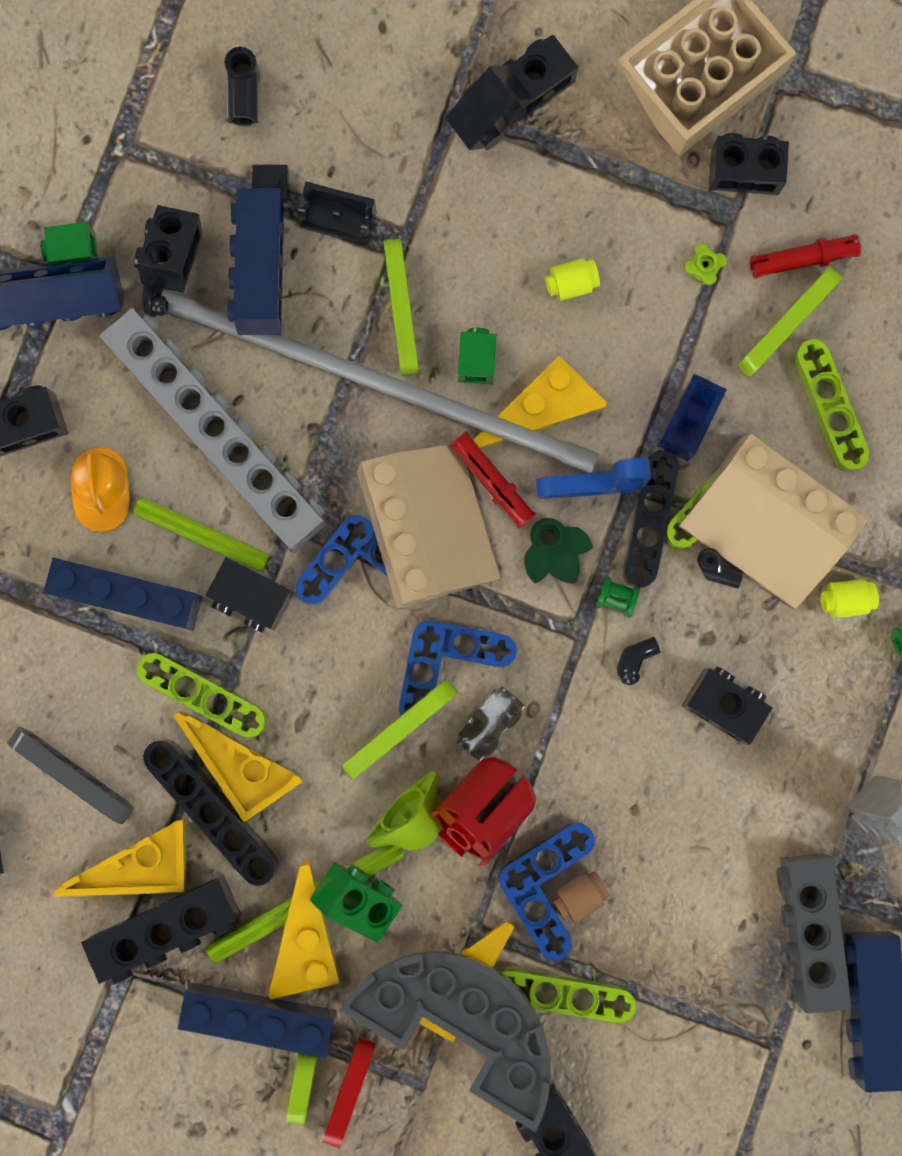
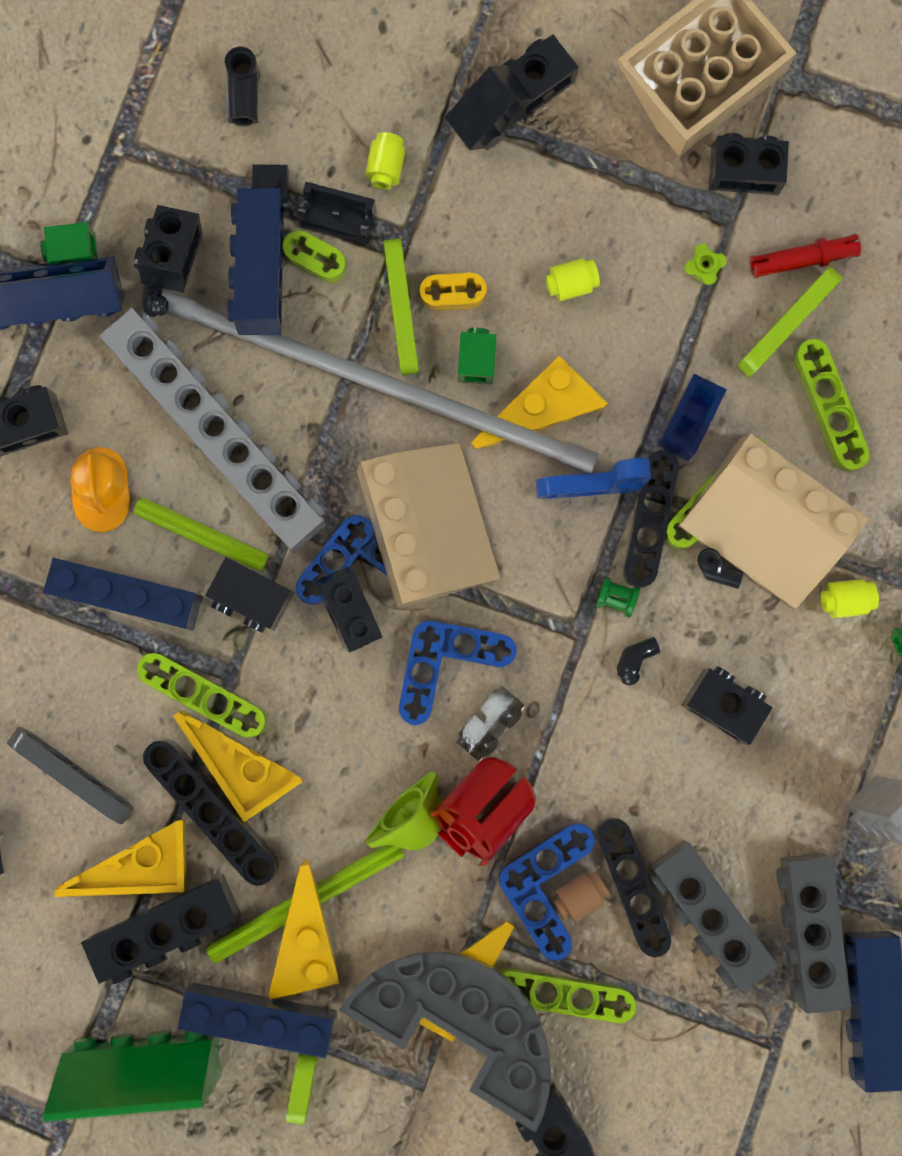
green brick [309,862,403,943] -> none
red beam [322,1037,376,1149] -> none
lime beam [341,678,459,780] -> none
red pin [450,431,536,529] -> none
dark green plate [524,518,593,584] -> none
none -> green slope [43,1030,222,1122]
none -> lime beam [283,230,347,283]
none -> black brick [314,567,383,653]
none -> neon yellow brick [365,132,406,190]
none -> yellow beam [419,273,487,311]
none -> black beam [597,817,671,958]
none -> dark grey brick [649,840,779,994]

